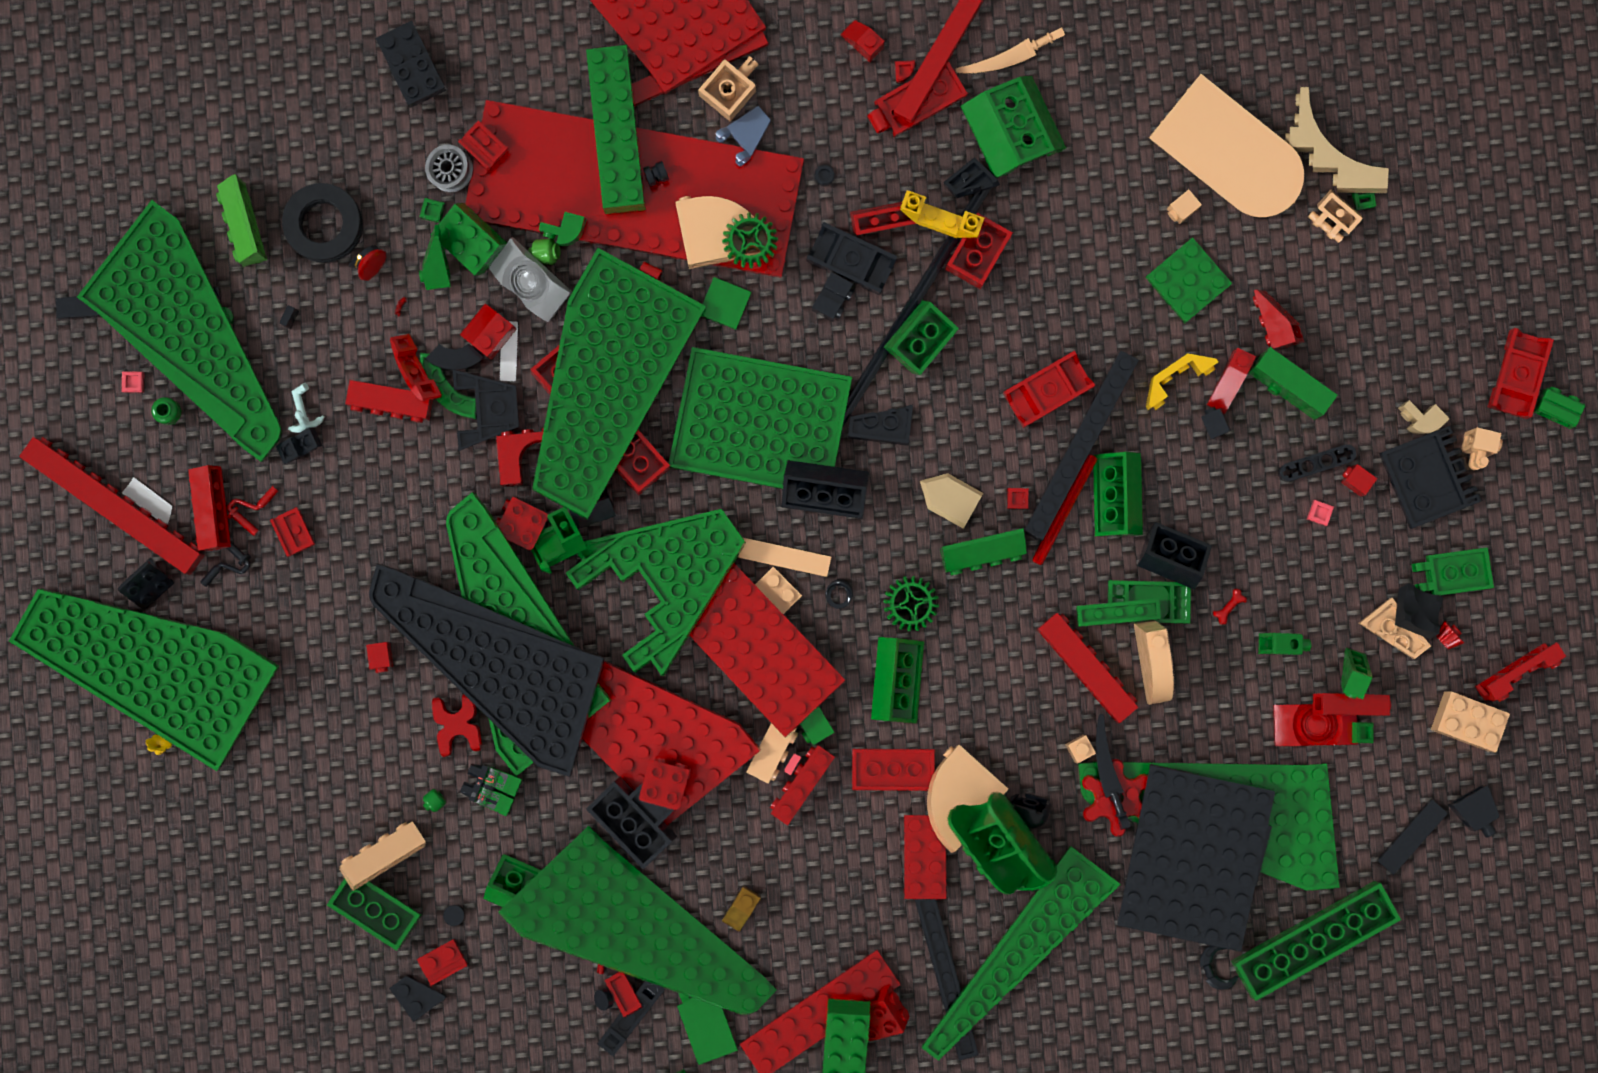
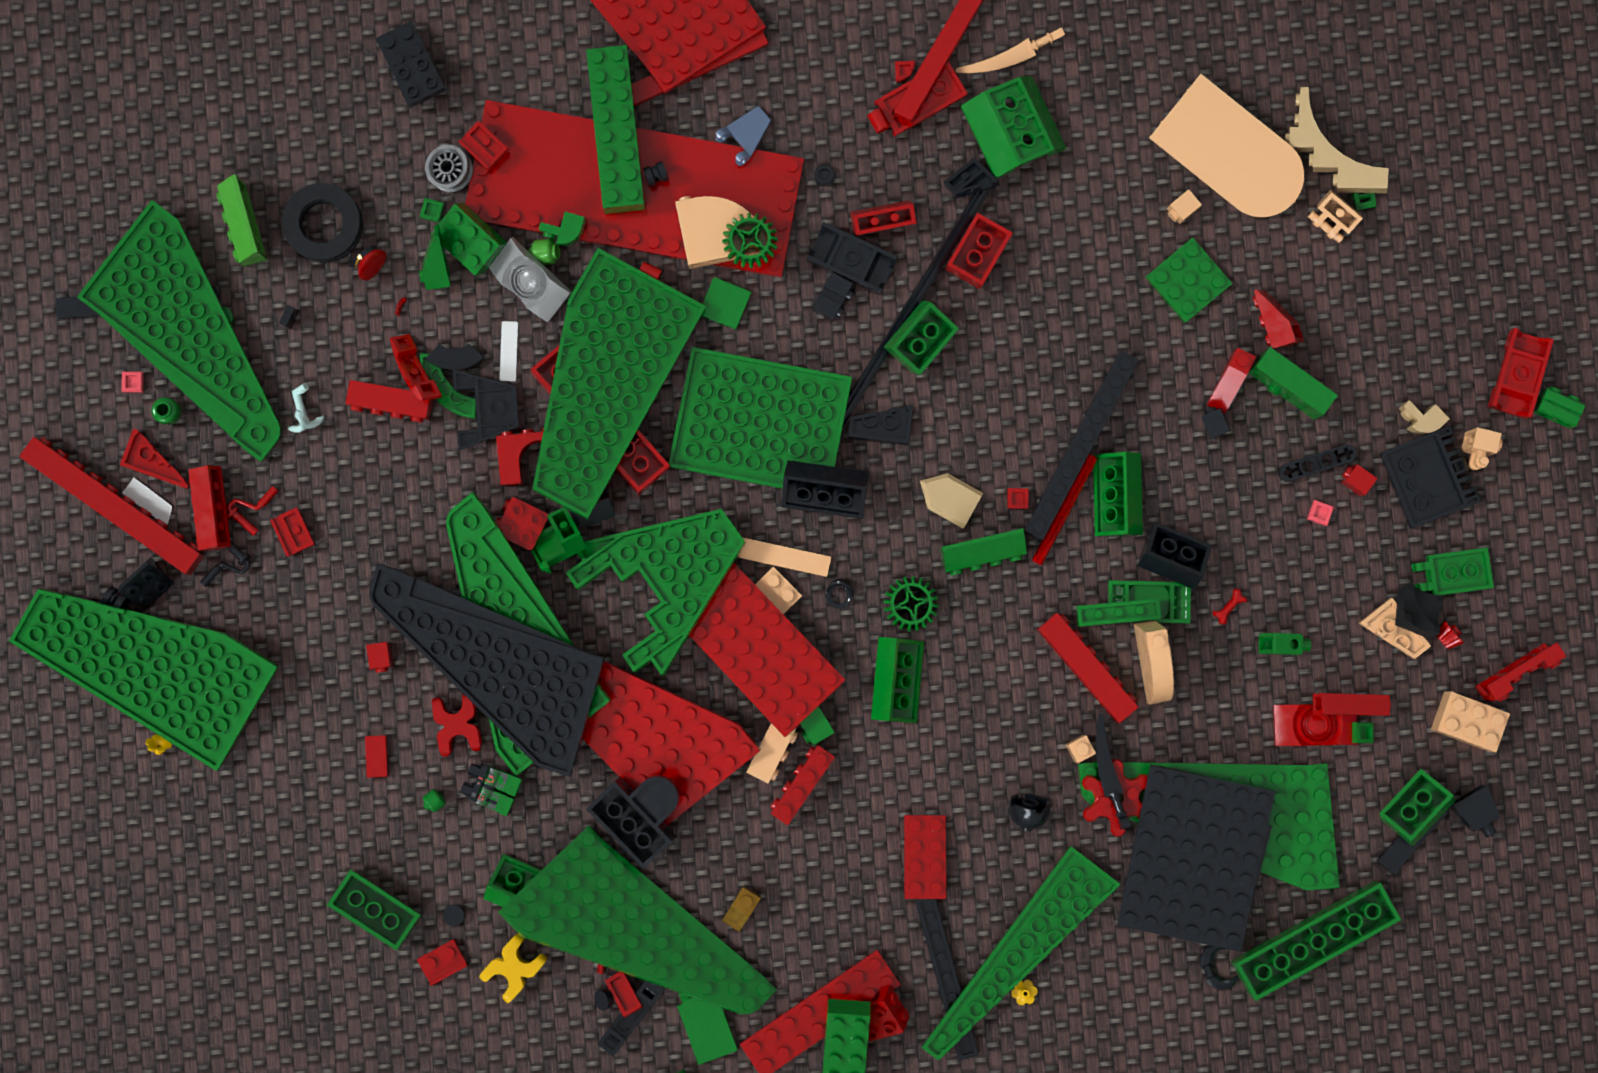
black slope [276,427,323,465] -> none
light nougat brick [340,821,426,891] -> none
black wing [389,975,447,1022] -> none
red slope [460,303,517,361] -> none
red bracket [639,757,691,810] -> none
light nougat brick [698,56,759,122] -> none
coral tile [784,753,801,775] -> none
red slope [841,20,885,62] -> none
red tile [852,749,935,791] -> none
yellow slope [900,190,984,238] -> none
light nougat brick [927,745,1008,853] -> none
green animal [948,792,1057,895] -> none
red piece [1003,351,1096,428] -> none
yellow slope [1146,353,1218,410] -> none
green slope [1341,648,1373,699] -> none
none -> black wheel [101,586,130,608]
none -> red wing [120,428,190,489]
none -> red tile [365,735,388,778]
none -> yellow piece [479,933,548,1003]
none -> yellow plant [1011,979,1038,1005]
none -> green brick [1379,769,1455,847]

